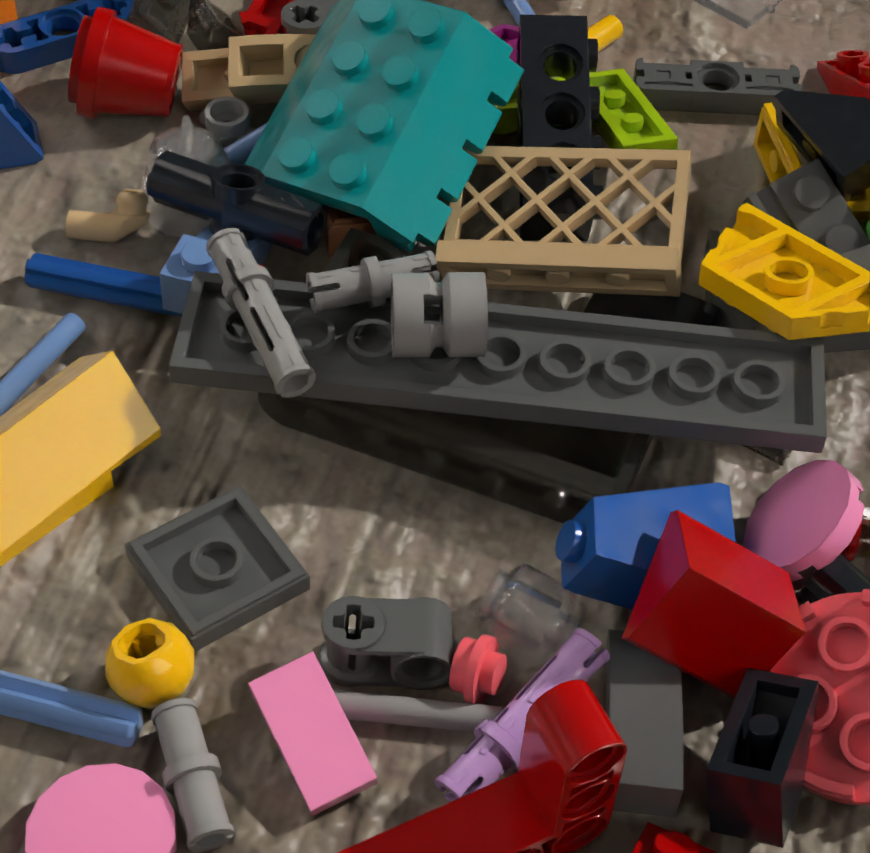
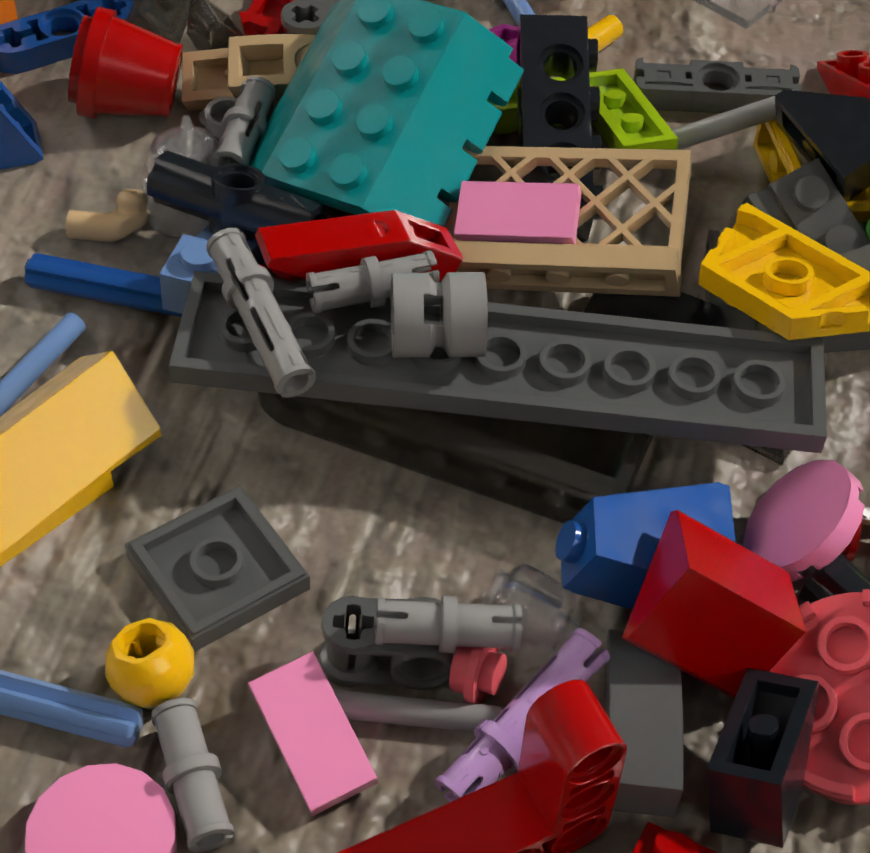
none -> light grey pin [211,76,276,167]
none -> red slope [255,210,463,282]
none -> light grey pin [375,595,522,654]
none -> bright pink tile [454,181,582,244]
none -> light grey bar [671,89,795,150]

